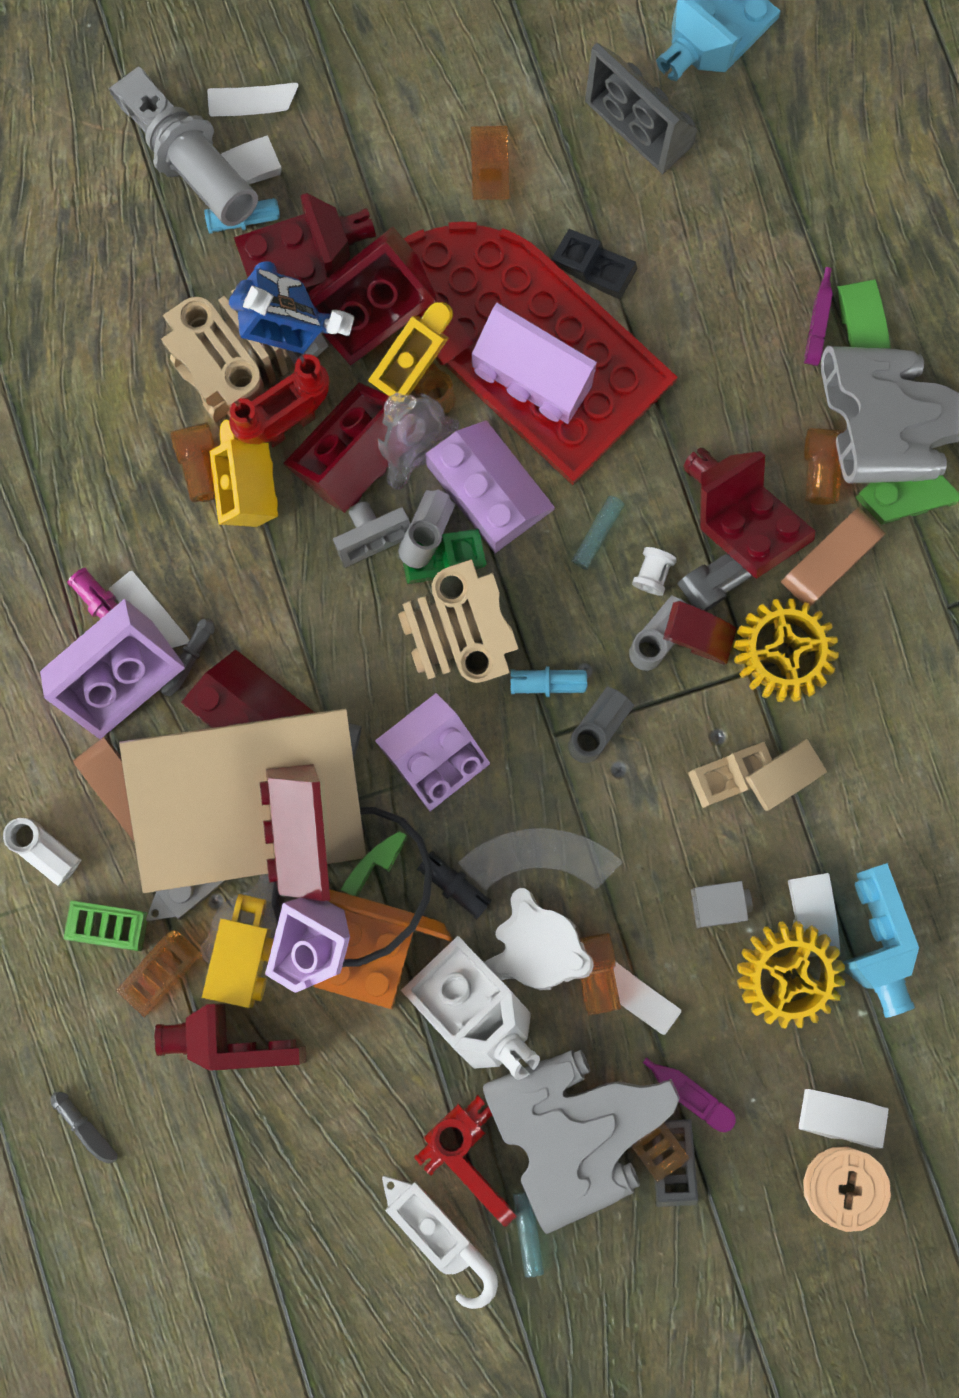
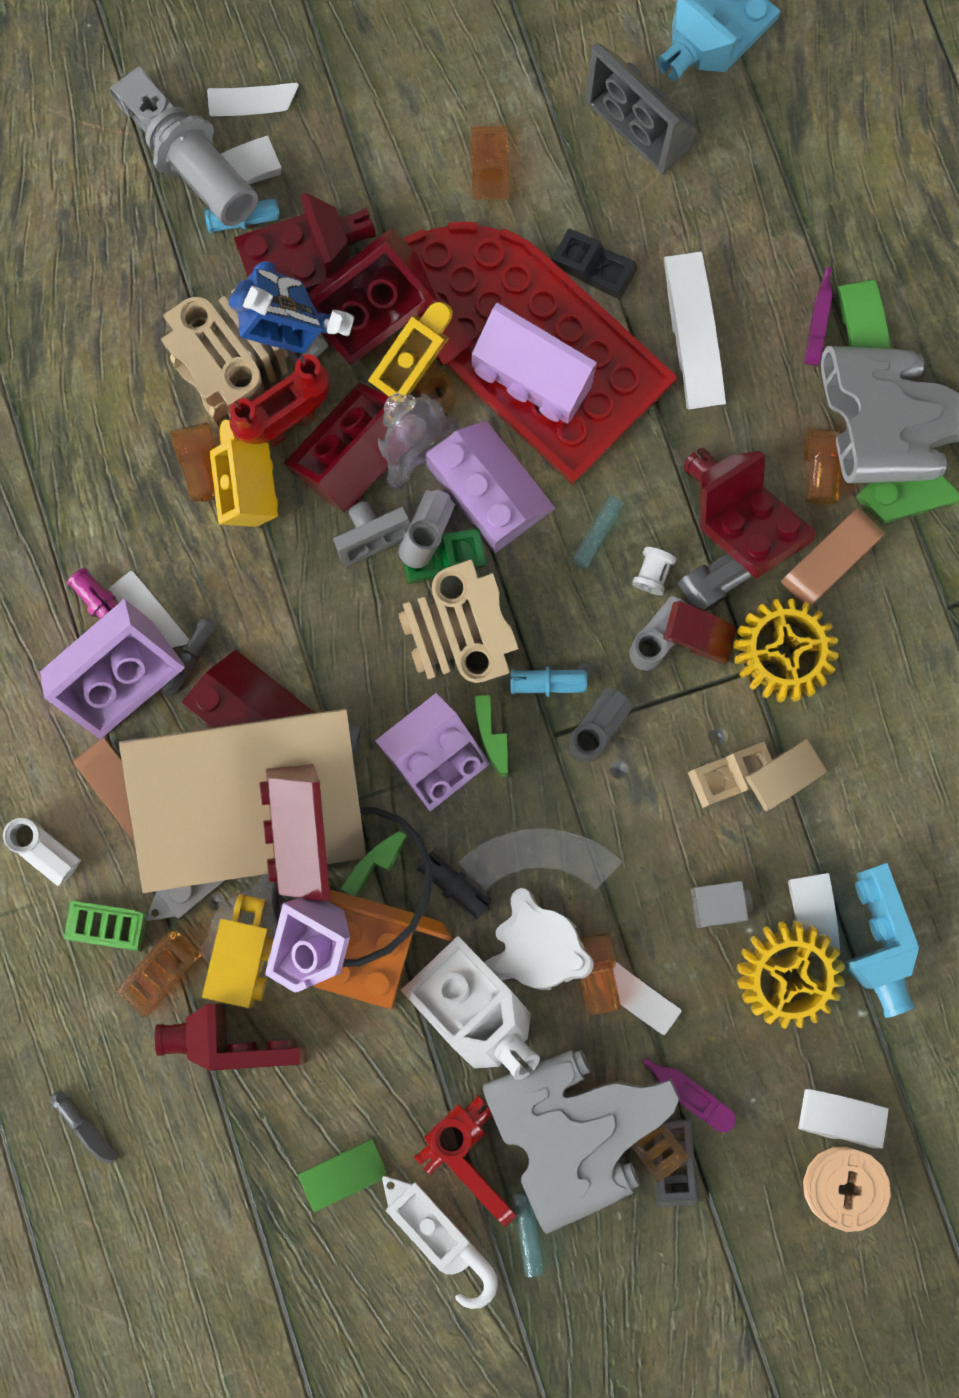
none -> bright green slope [297,1139,389,1213]
none -> bright green slope [475,695,508,777]
none -> white slope [664,251,726,409]

